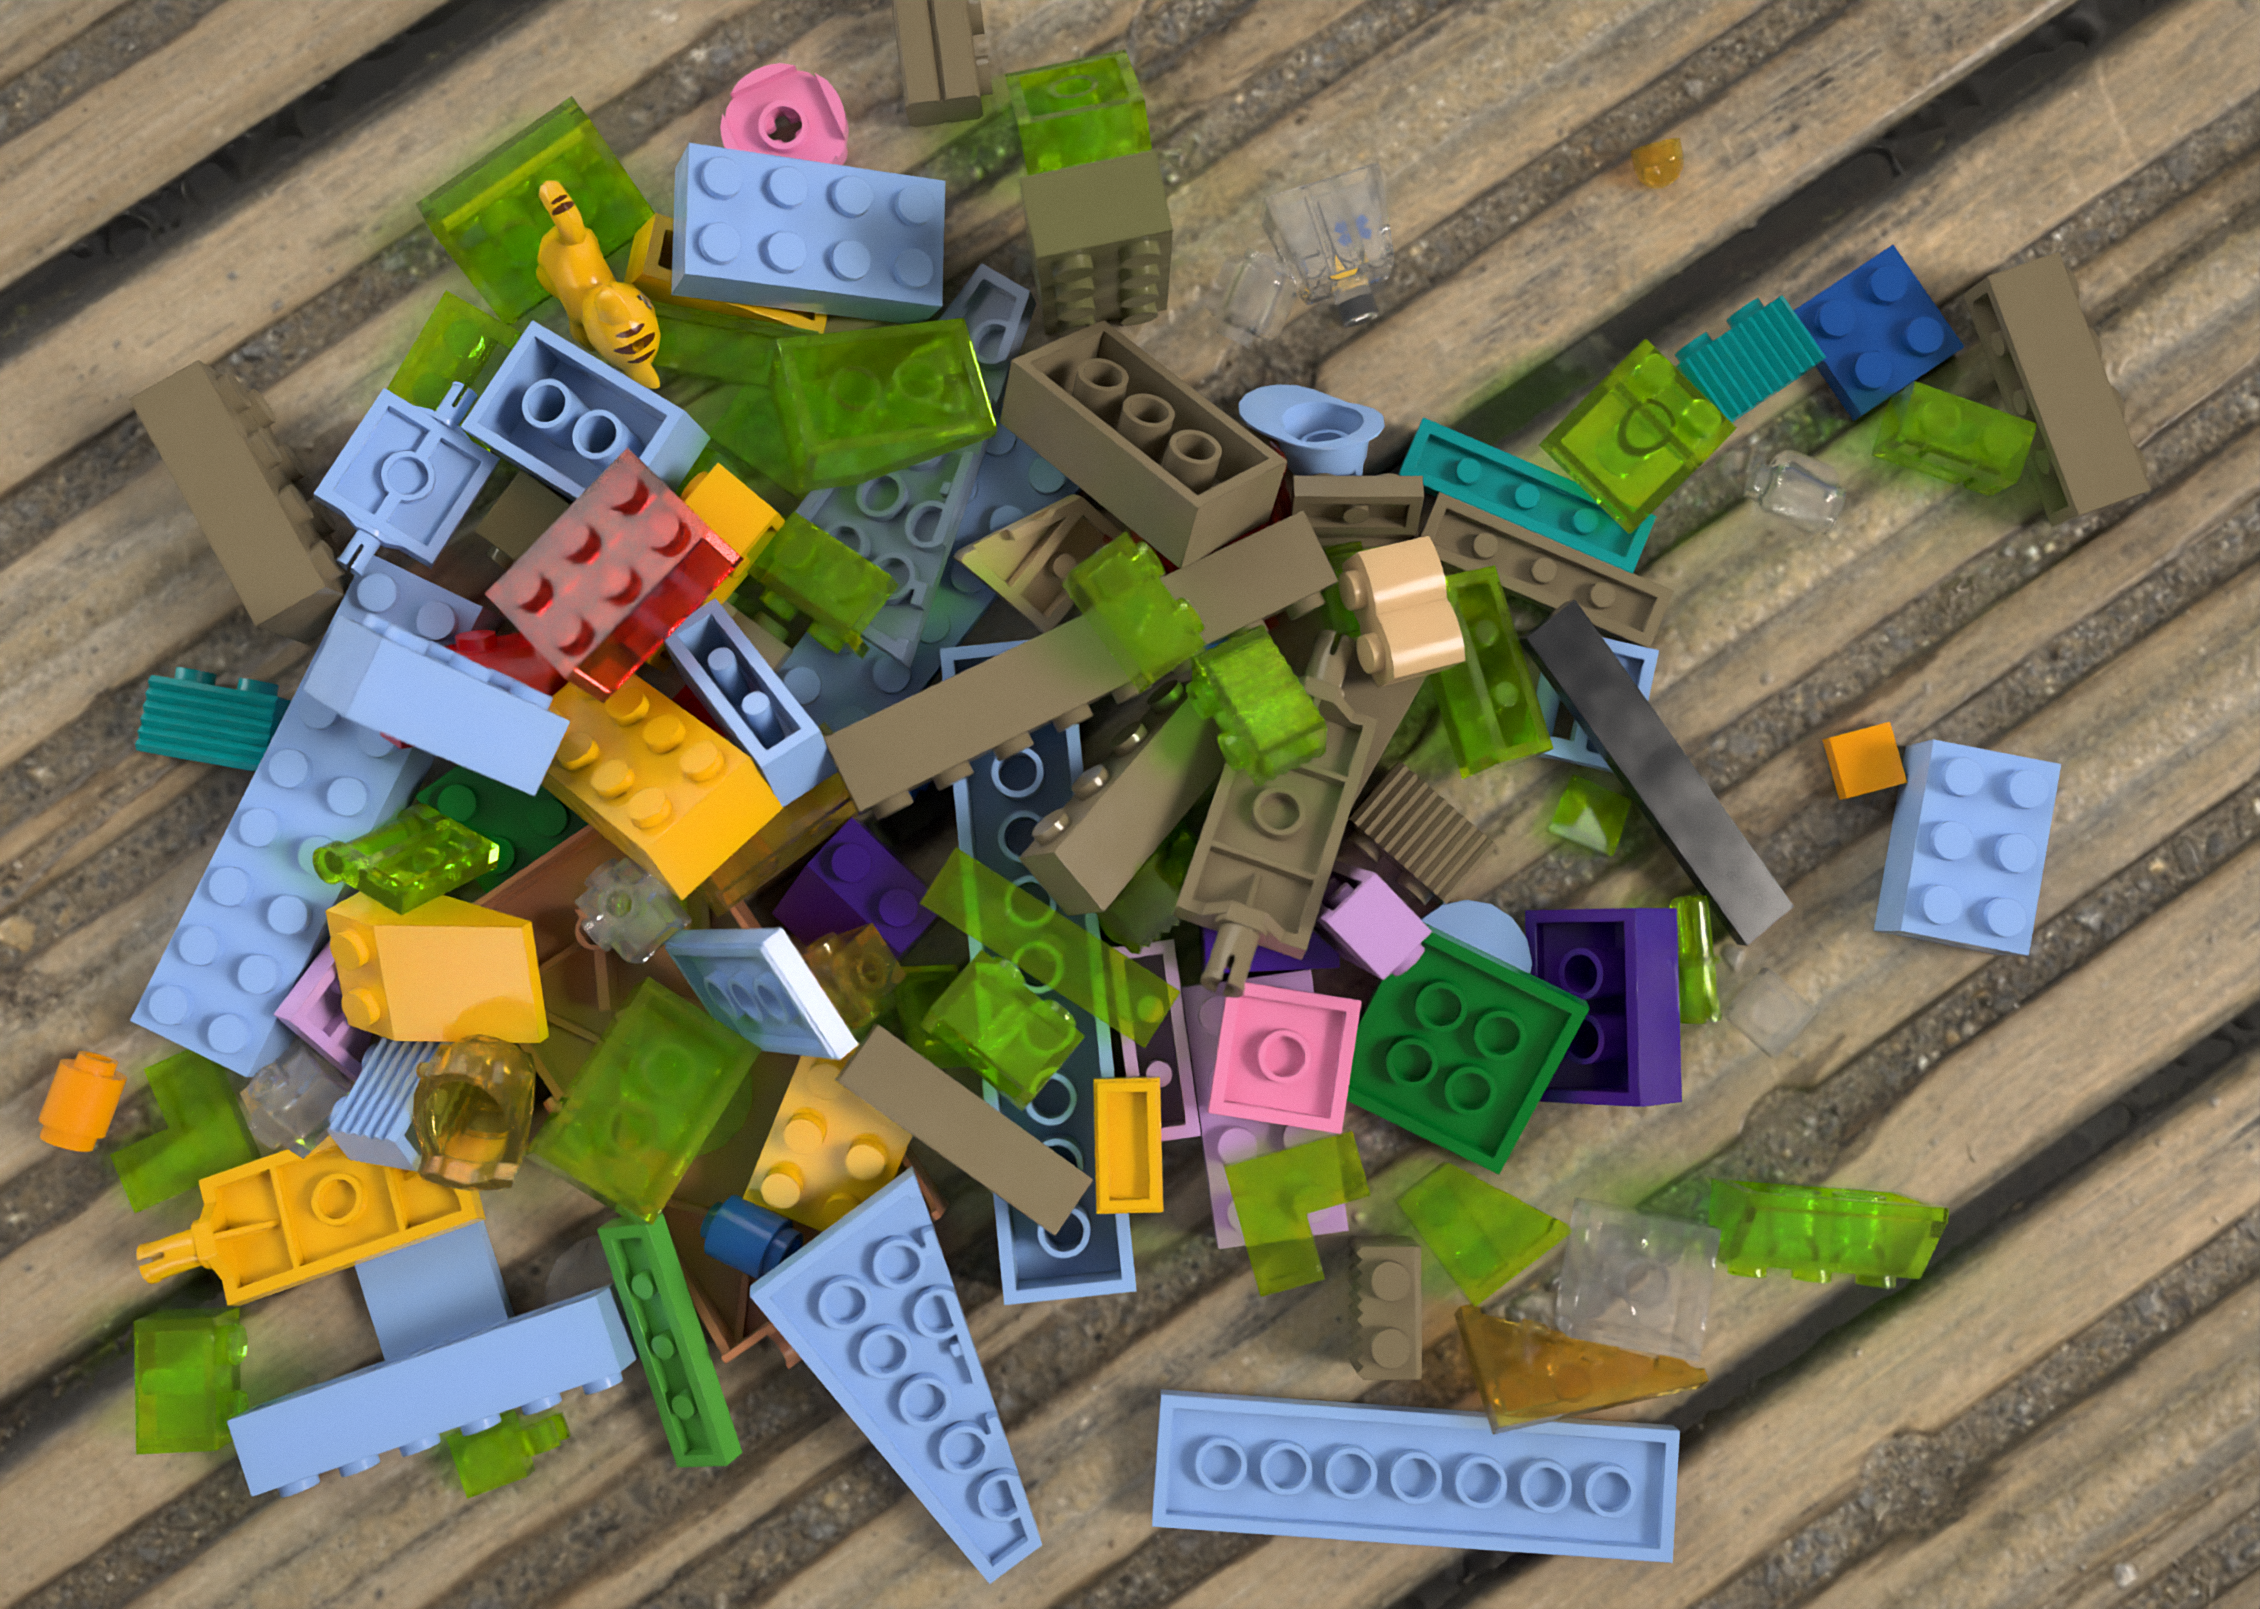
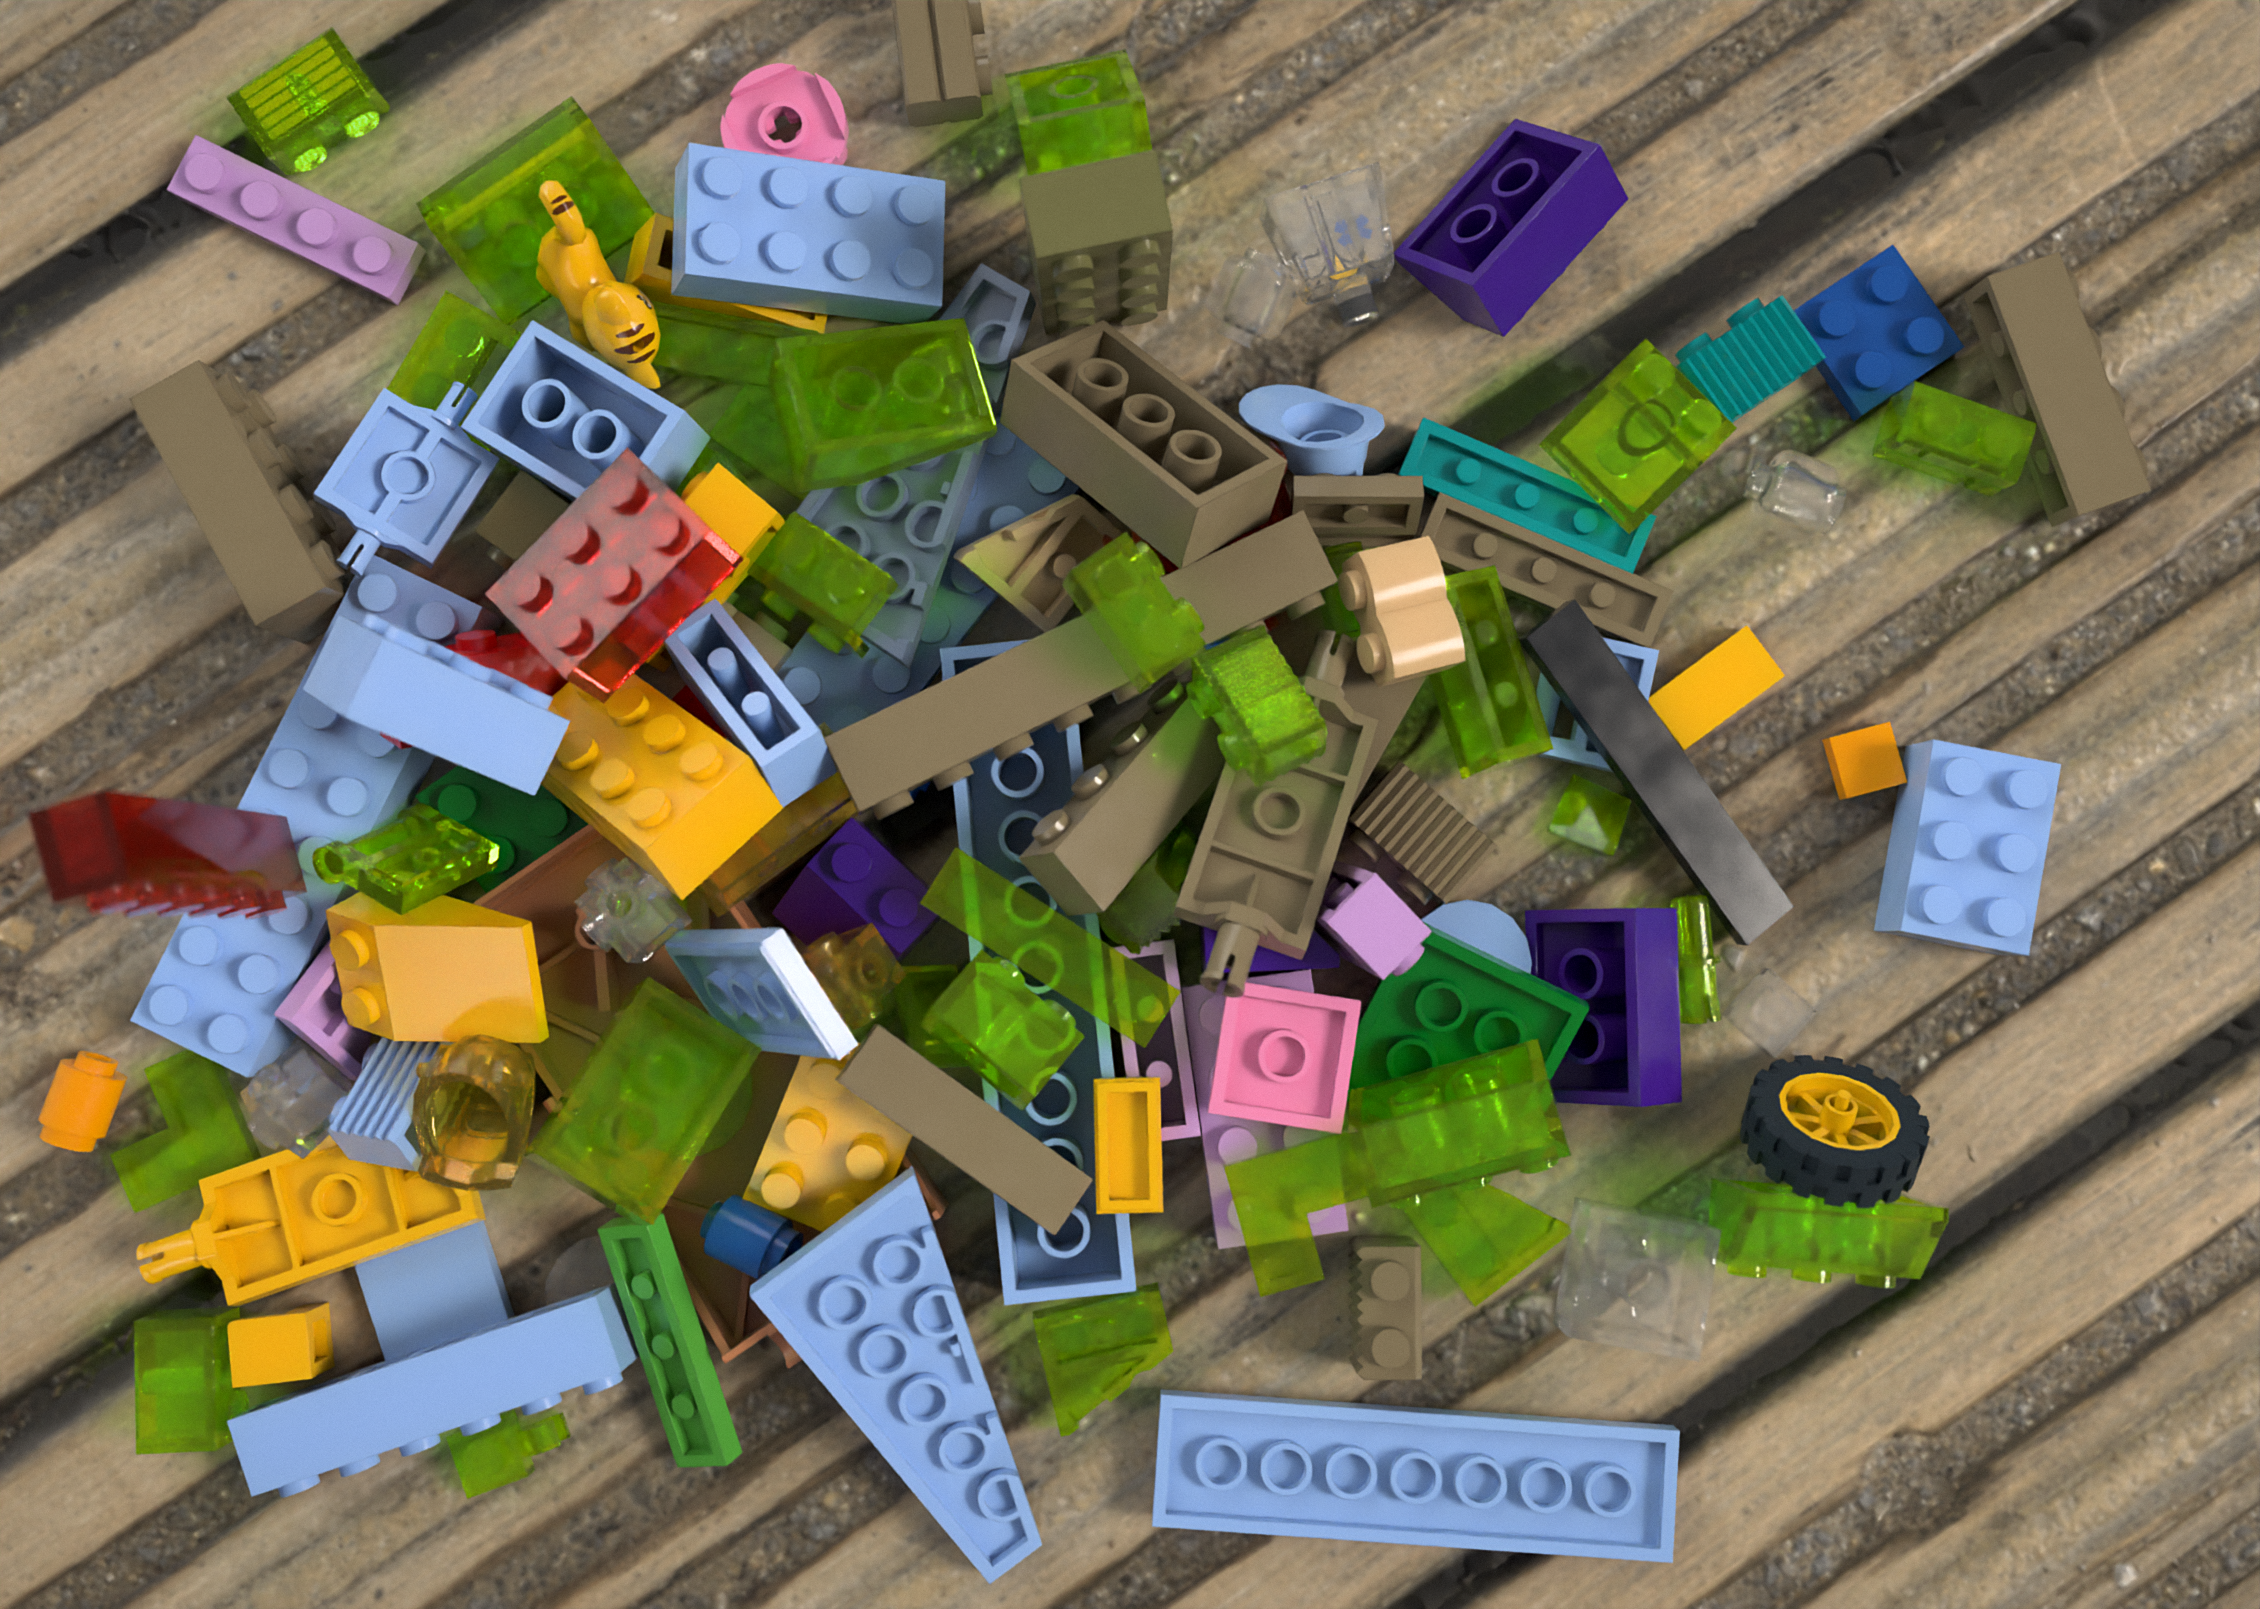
teal brick [135,667,291,772] -> none
clear yellow wing [1454,1304,1709,1435] -> none
clear yellow hinge [1630,138,1684,189] -> none
none -> clear red brick [27,790,307,920]
none -> lavender plate [167,135,426,306]
none -> clear neon green brick [226,27,391,176]
none -> yellow panel [227,1302,335,1388]
none -> clear neon green wing [1033,1282,1174,1437]
none -> clear neon green brick [1348,1039,1571,1209]
none -> dark purple slope [1393,119,1628,337]
none -> yellow tile [1648,625,1785,751]
none -> black wheel [1740,1055,1930,1208]

